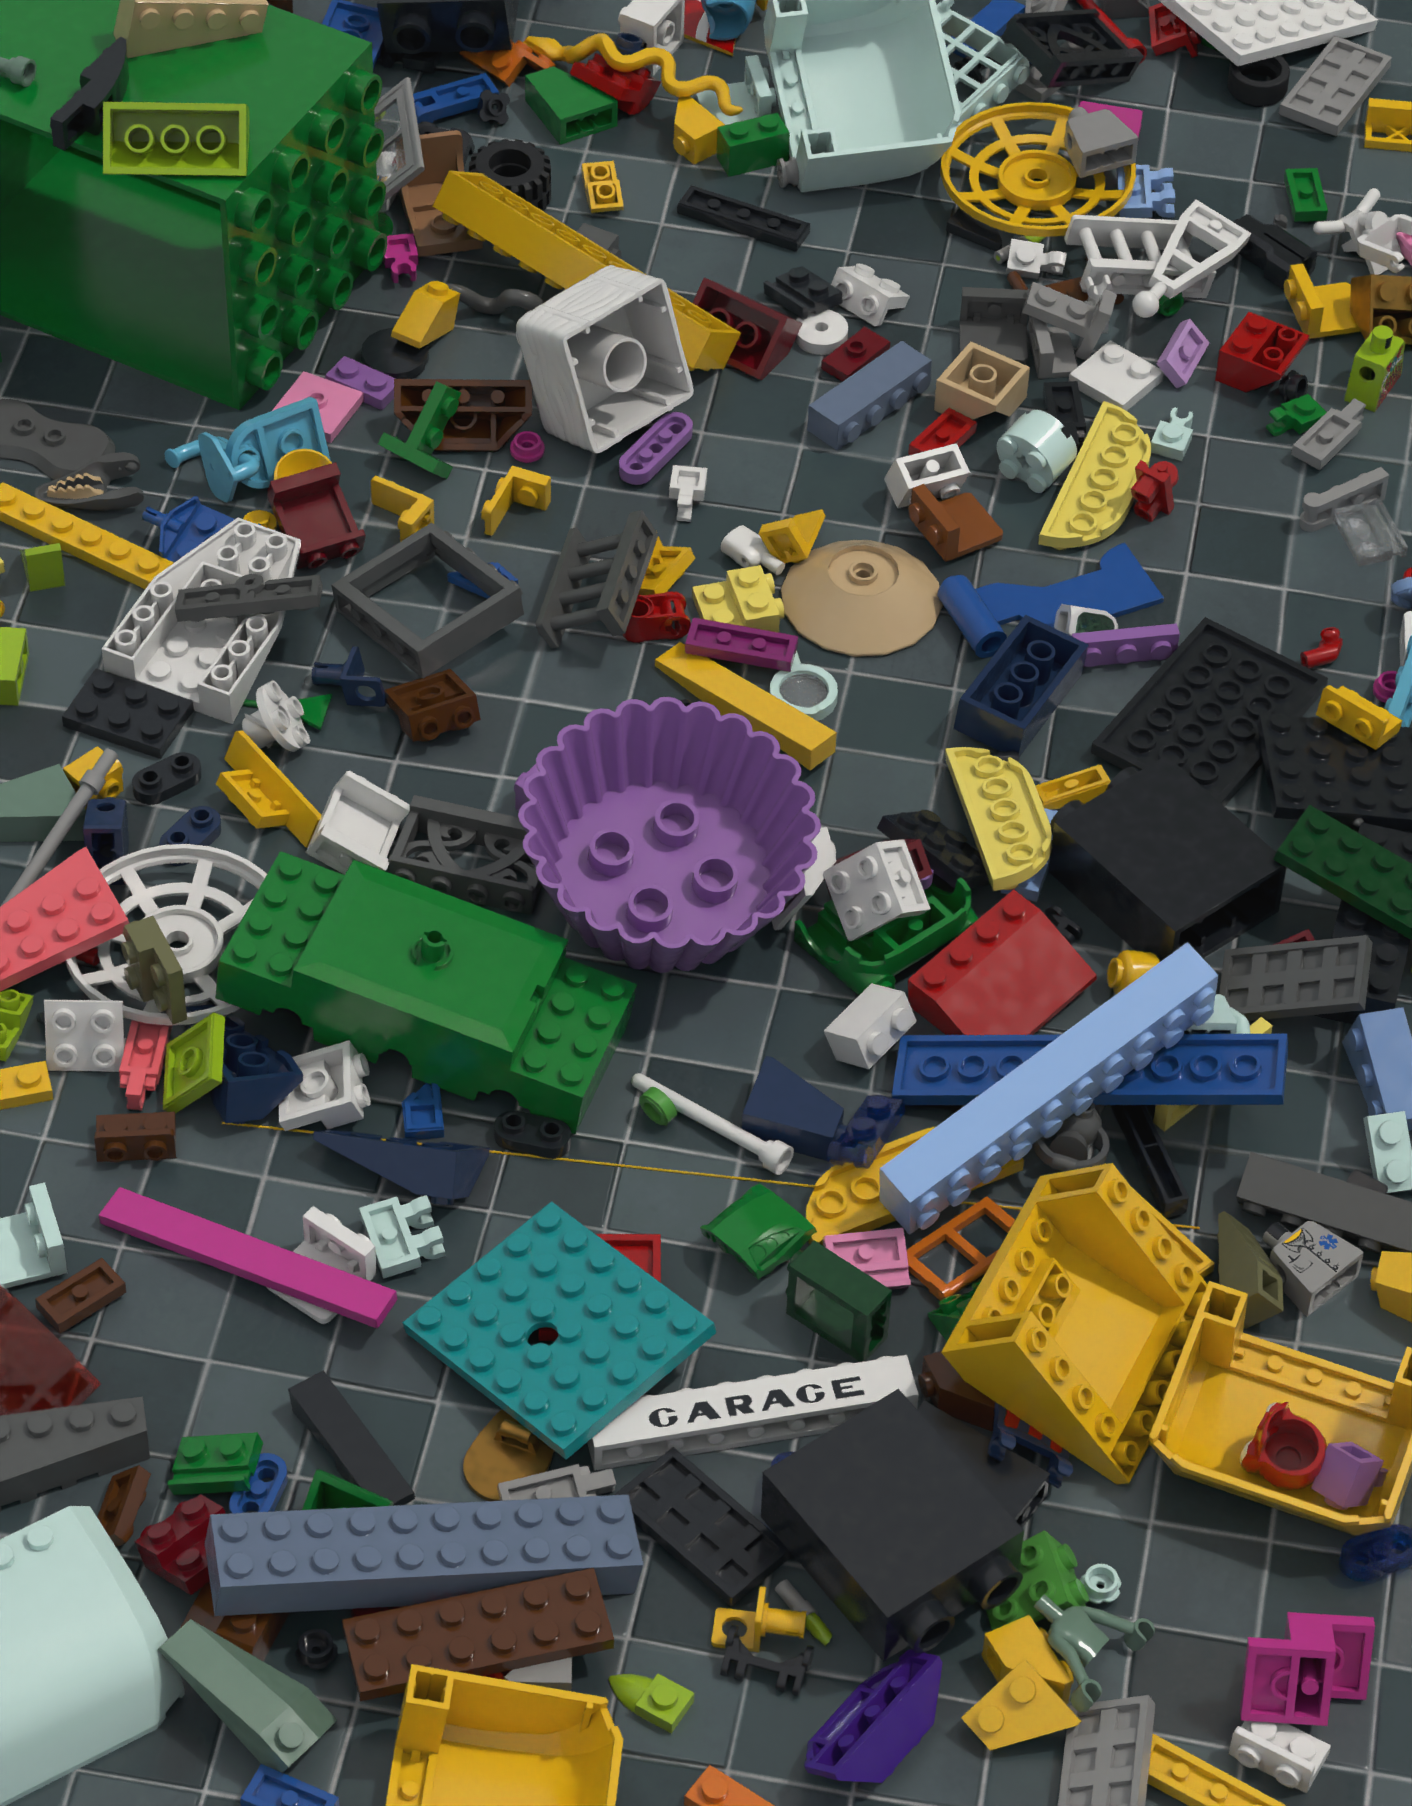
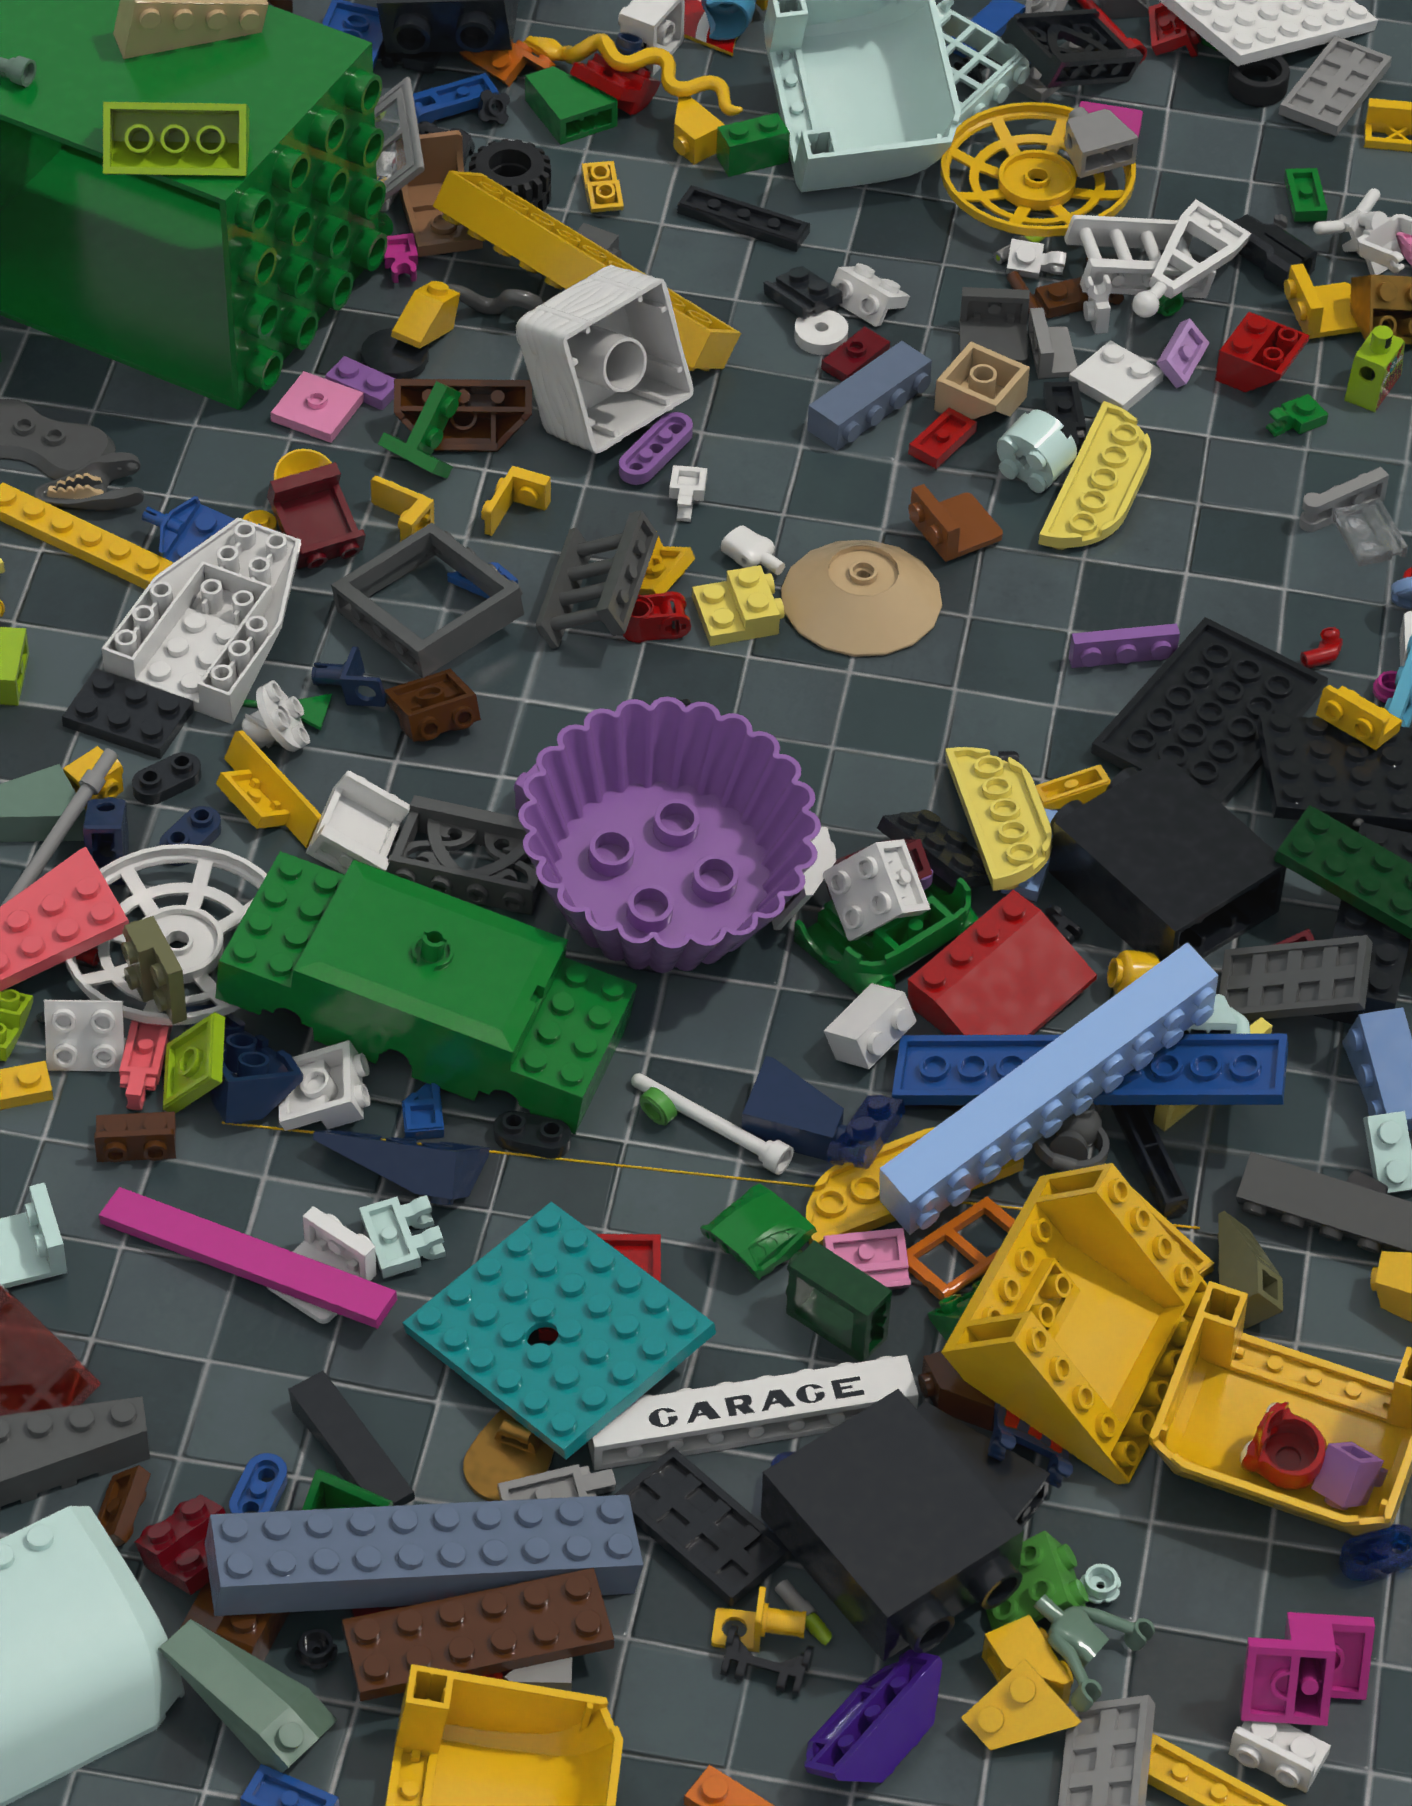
lime slope [20,543,65,592] -> none
reddish brown plate [35,1258,126,1334] -> none
black slope [50,37,129,151] -> none
medium azure plate [164,397,331,503] -> none
green plate [167,1432,263,1495] -> none
dark grey hinge [175,574,323,622] -> none
dark pink plate [510,431,545,463] -> none
lime plate [608,1673,694,1734] -> none
yellow slope [655,642,837,770] -> none
magenta plate [685,617,798,672] -> none
dark red slope [692,277,803,380] -> none
light aqua bracket [695,55,776,125] -> none
yellow bracket [758,509,826,563] -> none
piece [770,650,838,721] -> none
light grey bush [777,157,799,188] -> none
white brick [884,443,970,509] -> none
blue door [937,543,1164,658] -> none
black tile [946,208,1002,251] -> none
dark blue brick [953,615,1089,757] -> none
light grey bracket [1022,282,1117,360] -> none
rock [1054,604,1118,636] -> none
light blue plate [1117,165,1175,218] -> none
red hips [1131,460,1179,522] -> none
light aqua plate [1151,407,1193,461] -> none
light grey torso [1262,1221,1364,1317] -> none
black plate [1279,370,1308,402] -> none
light grey hinge [1291,398,1366,470] -> none

